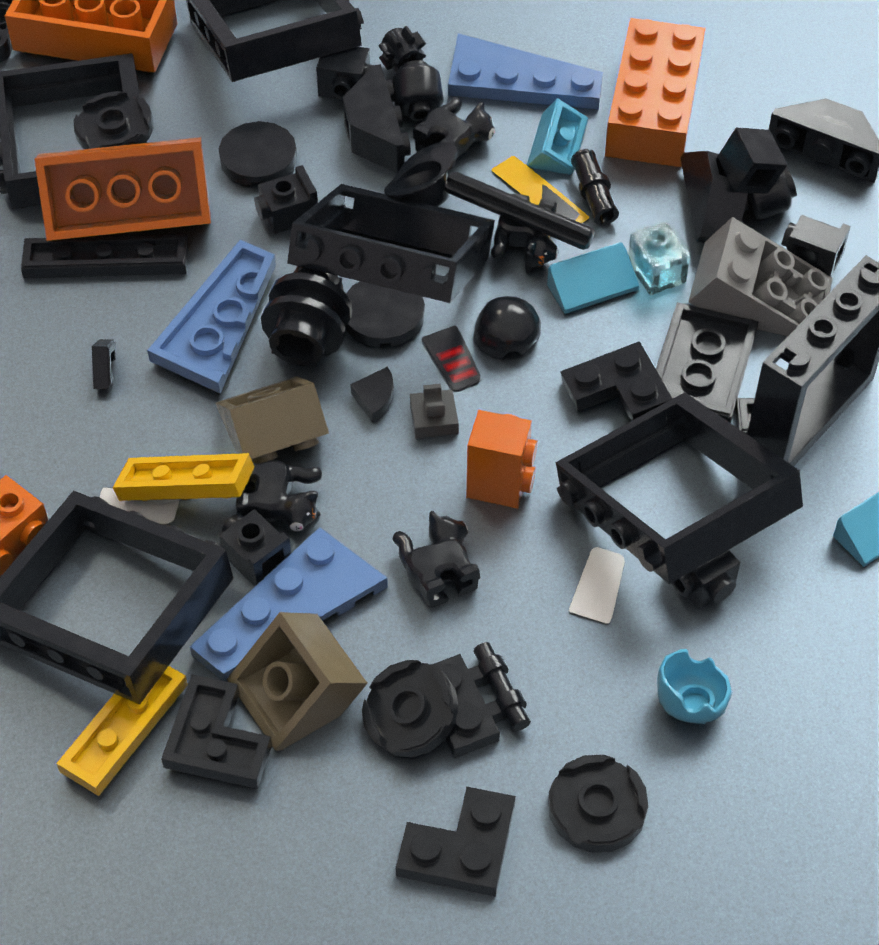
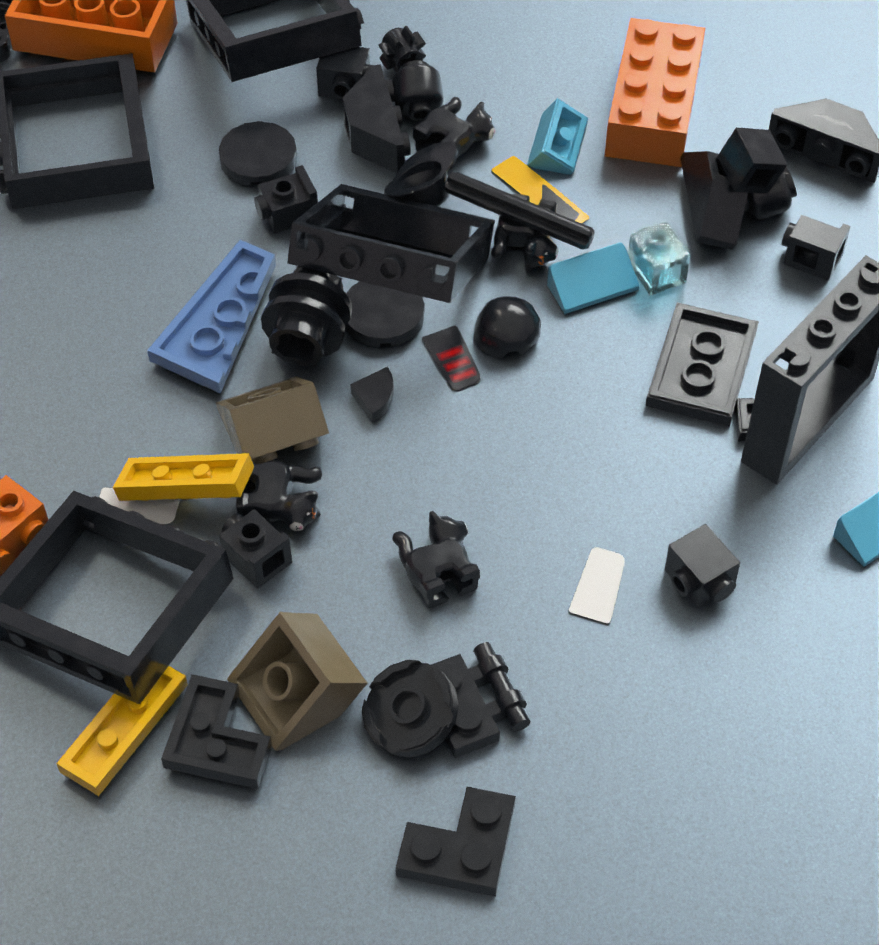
black tile [21,234,189,278] -> none
orange brick [34,137,211,241] -> none
black tile [73,91,154,149] -> none
black tile [92,339,116,389] -> none
medium blue wing [190,527,388,682] -> none
dark grey tile [410,384,459,439] -> none
medium blue wing [448,33,603,110] -> none
orange brick [466,410,538,509] -> none
black tile [548,754,649,853] -> none
black window [555,392,803,584] -> none
black plate [560,341,673,421] -> none
black pin [571,149,619,225] -> none
medium azure hair [657,649,732,724] -> none
light grey slope [688,217,833,336] -> none

